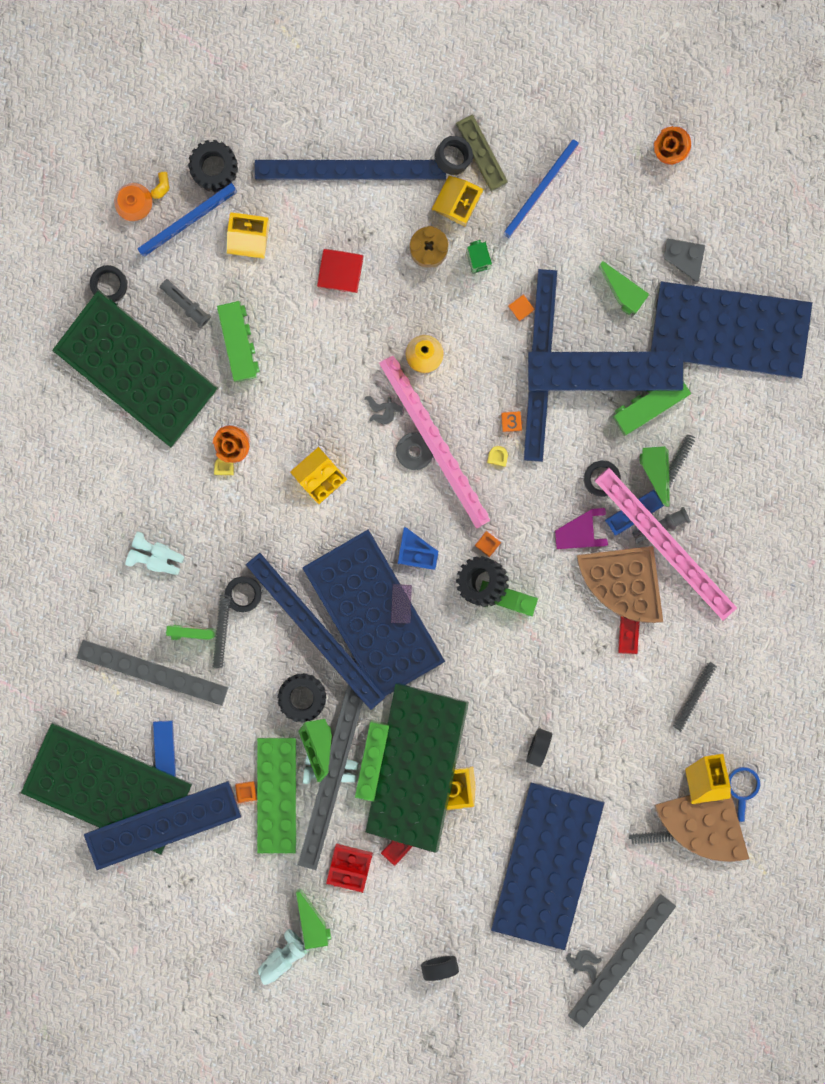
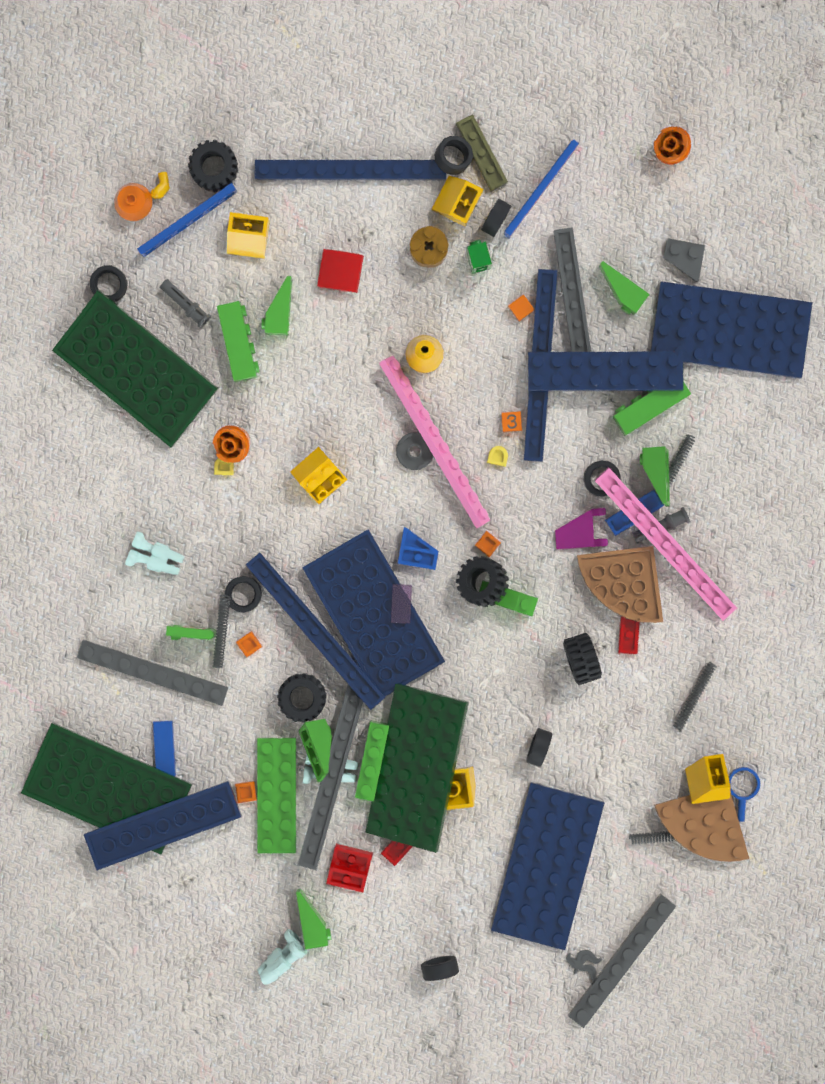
dark grey piece [364,396,403,424] -> none
none -> orange tile [236,631,263,658]
none -> bright green slope [261,276,292,336]
none -> black tyre [481,198,512,237]
none -> dark grey plate [553,227,591,352]
none -> black tyre [563,633,602,685]

